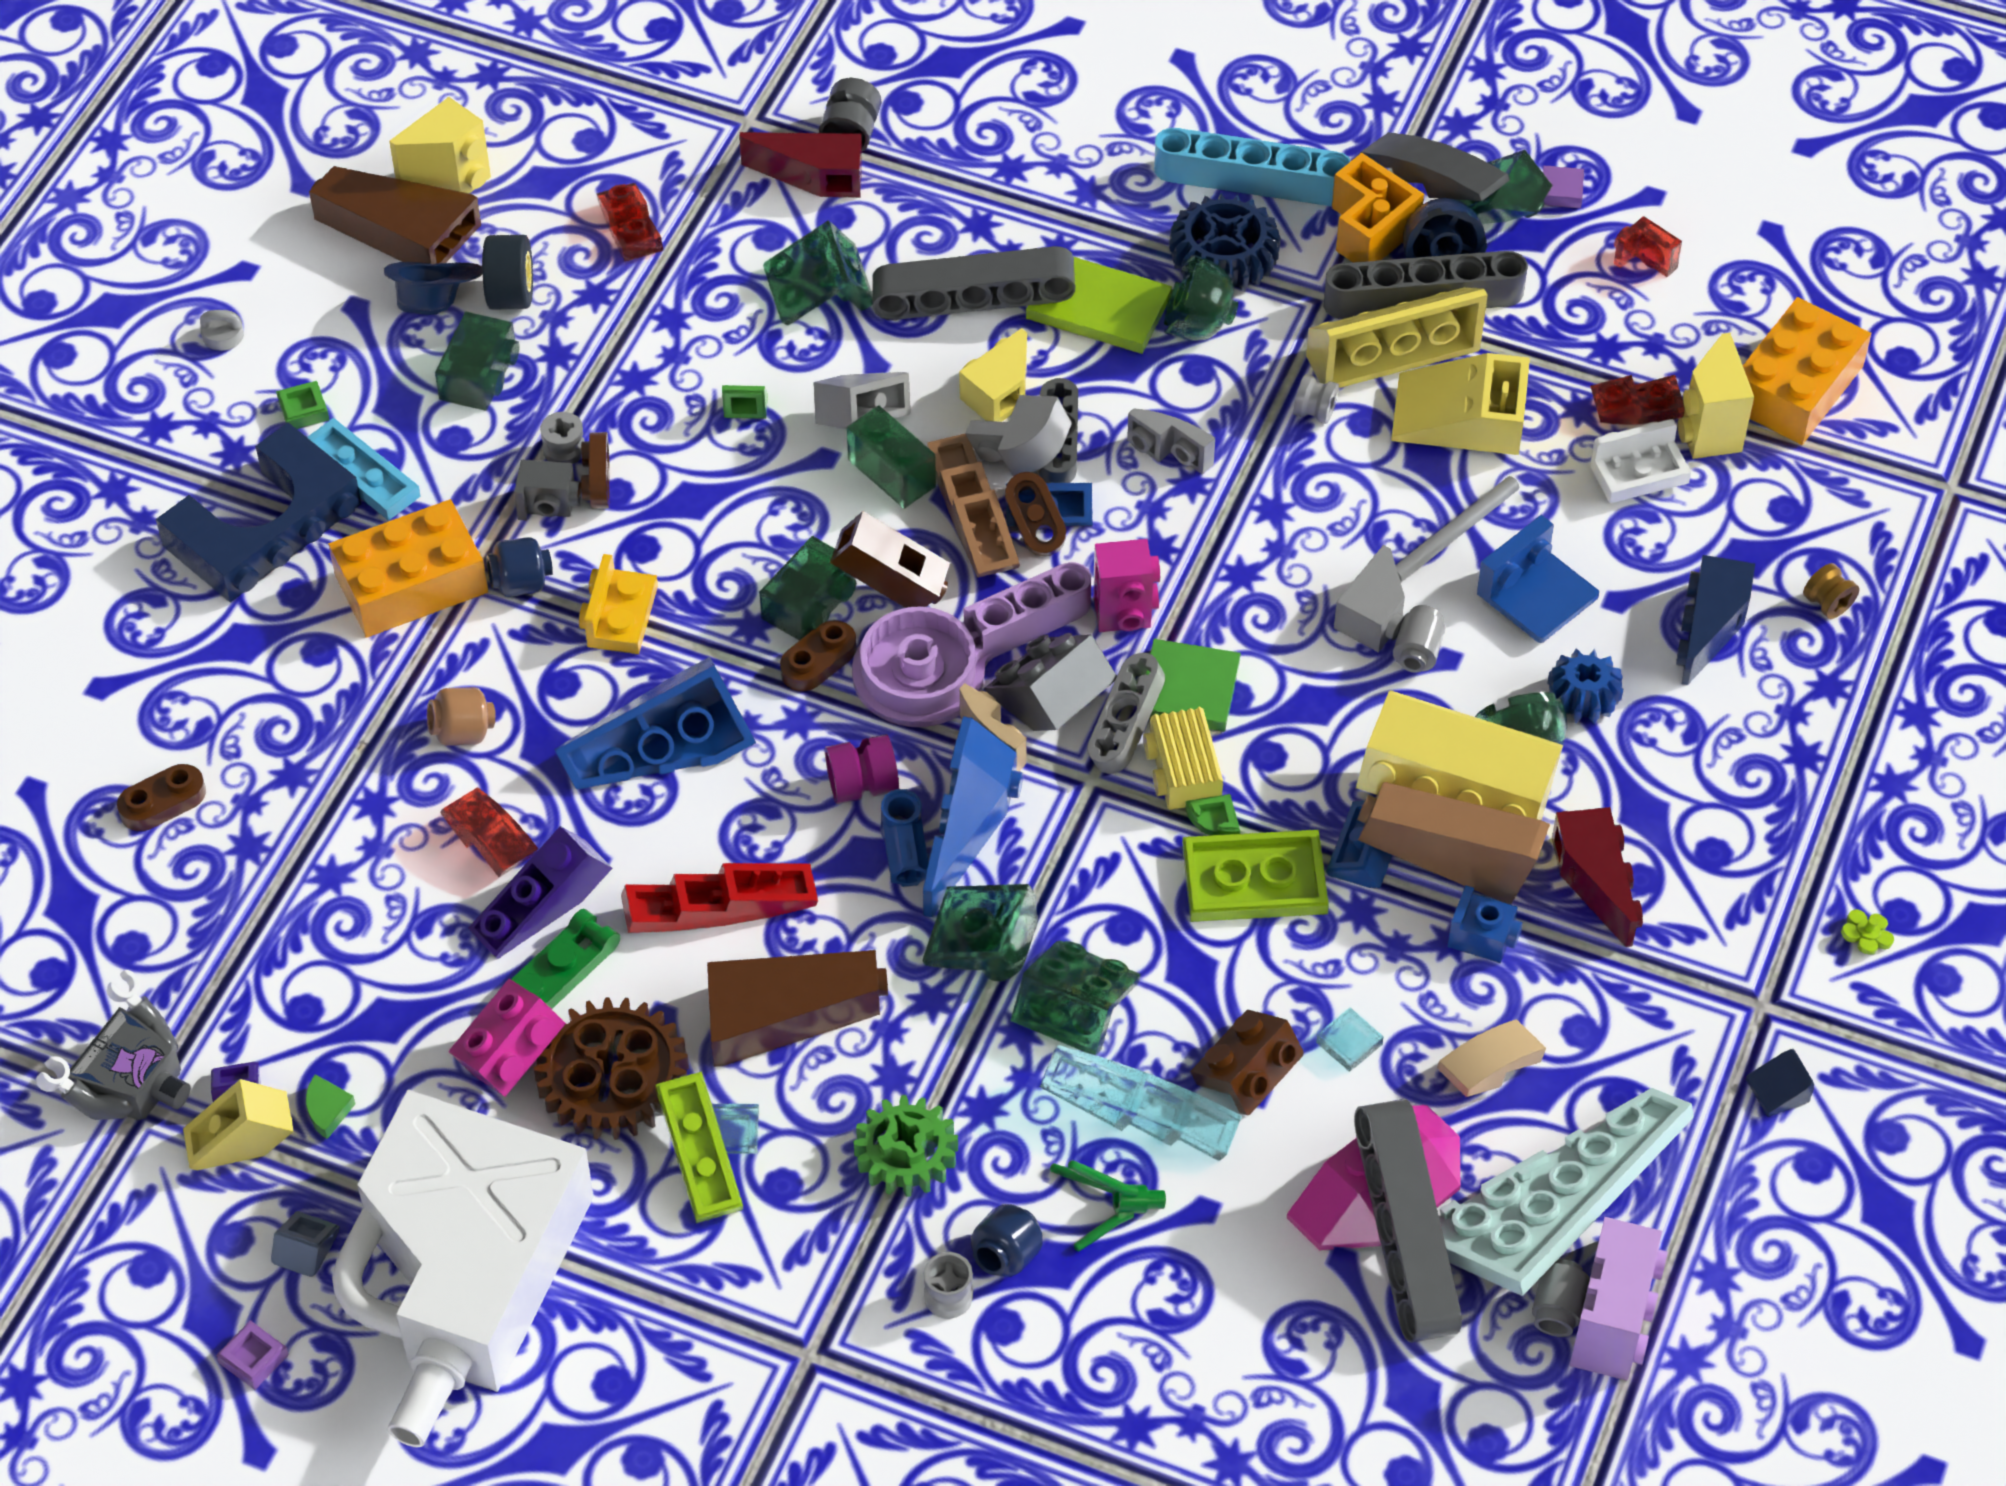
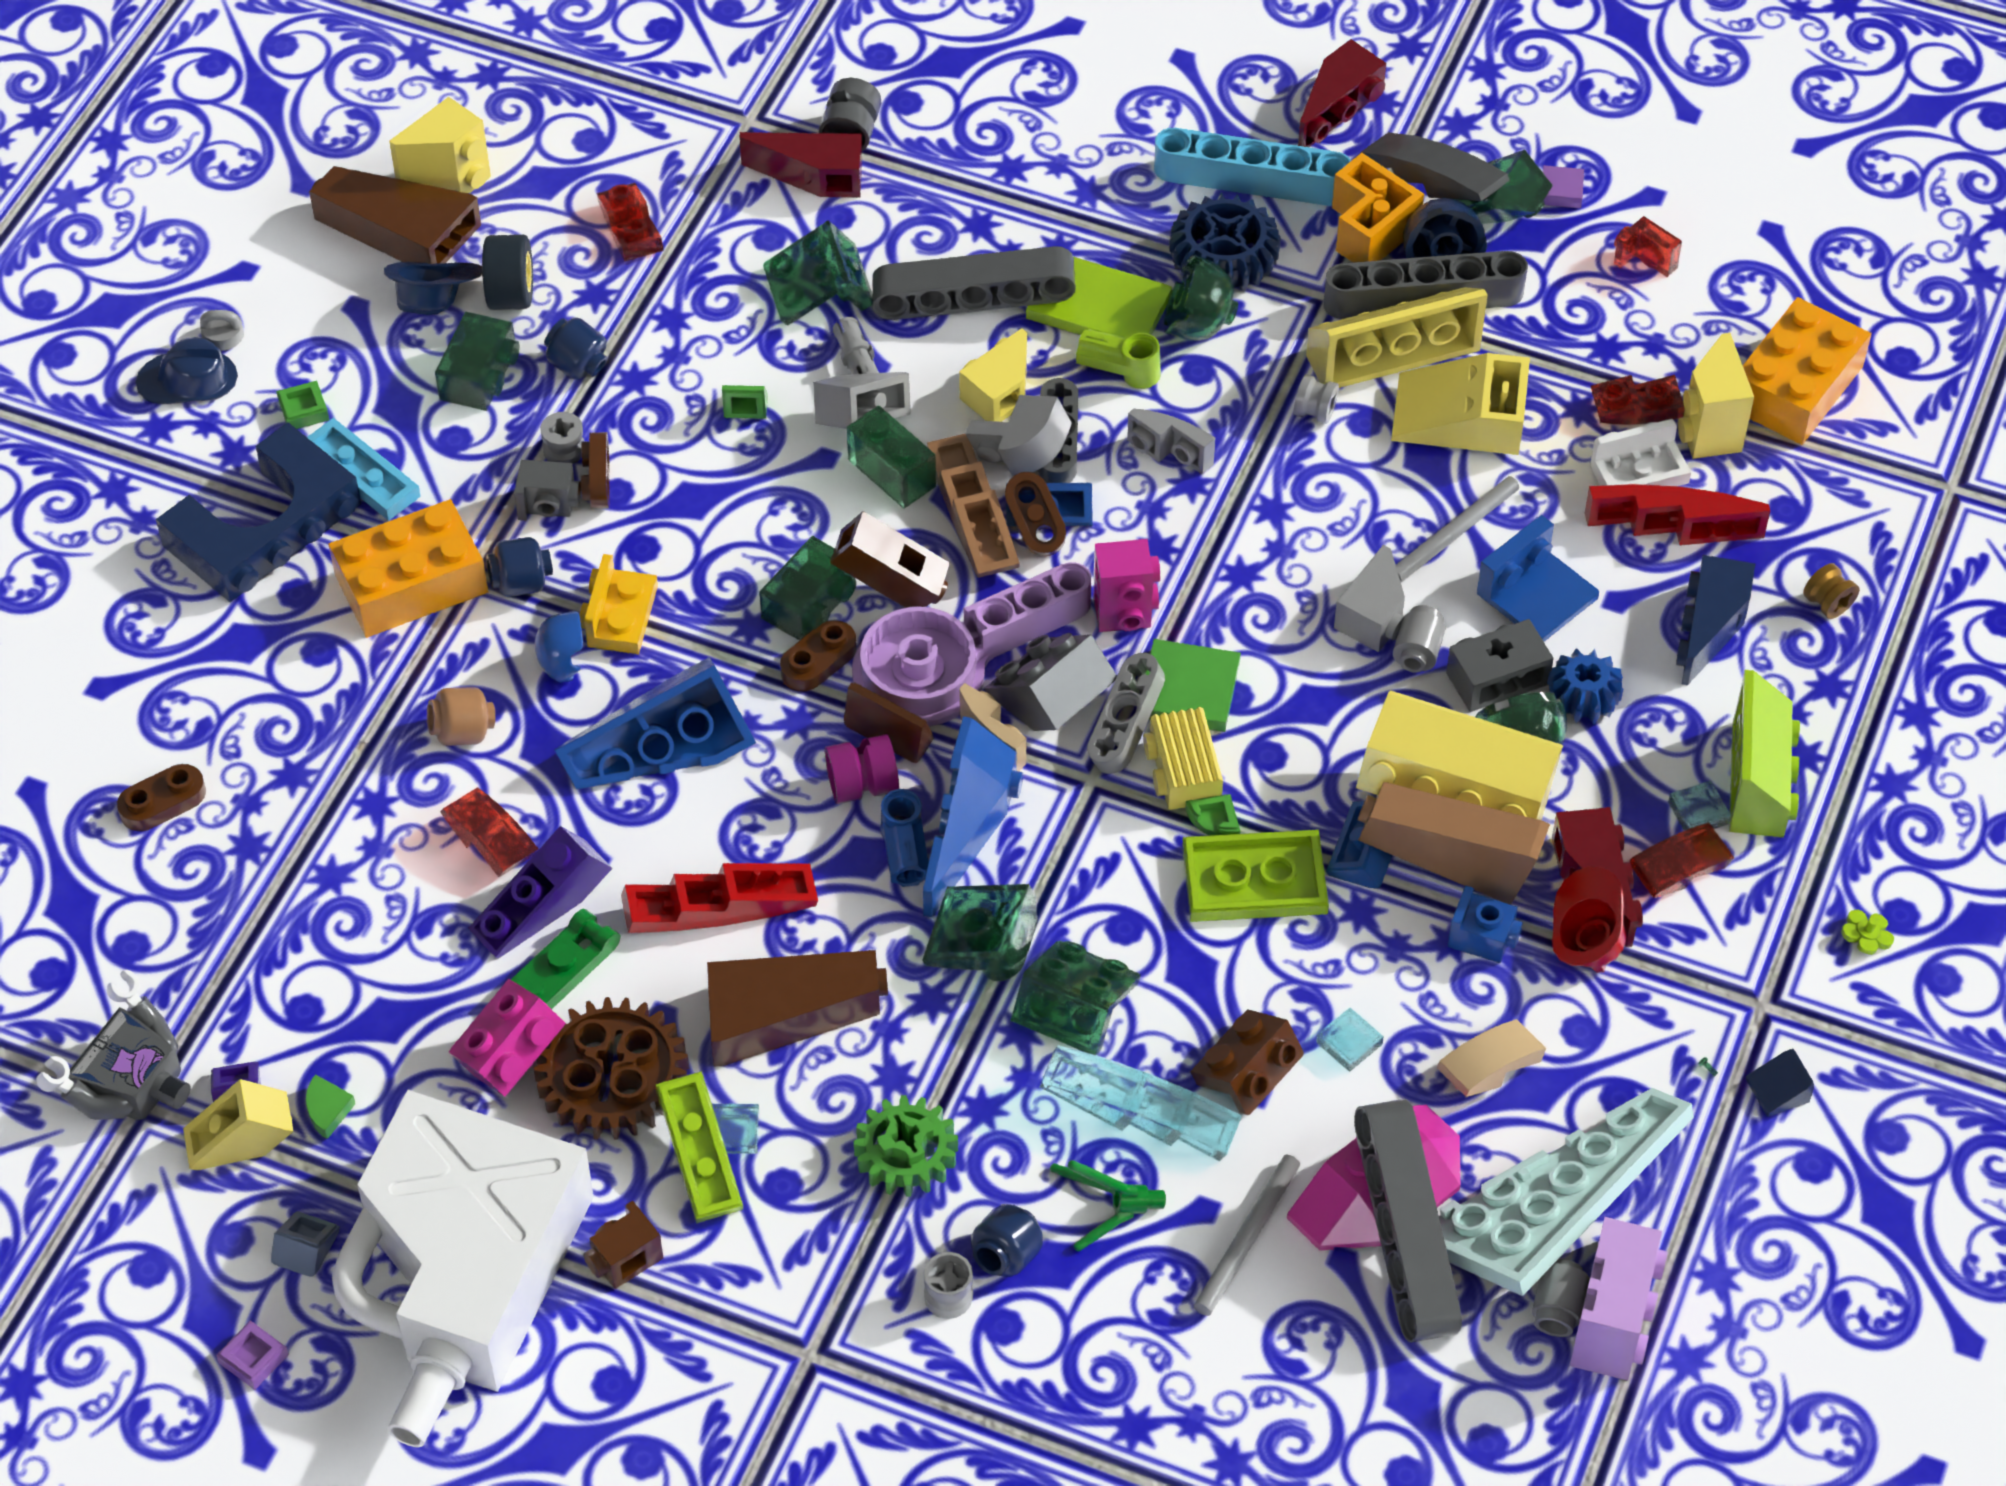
none -> dark blue piece [136,337,238,404]
none -> blue hair [534,611,583,683]
none -> dark blue head [544,317,608,380]
none -> reddish brown brick [583,1201,663,1289]
none -> light grey pin [833,317,879,374]
none -> reddish brown slope [844,682,934,763]
none -> lime piece [1076,329,1161,389]
none -> light grey bar [1194,1154,1300,1316]
none -> dark red slope [1298,39,1386,147]
none -> dark grey brick [1446,619,1554,712]
none -> red piece [1552,866,1626,973]
none -> red slope [1584,484,1771,546]
none -> clear red slope [1629,822,1734,898]
none -> clear light blue tile [1668,781,1731,837]
none -> clear green piece [1698,1057,1718,1077]
none -> lime slope [1729,669,1800,838]

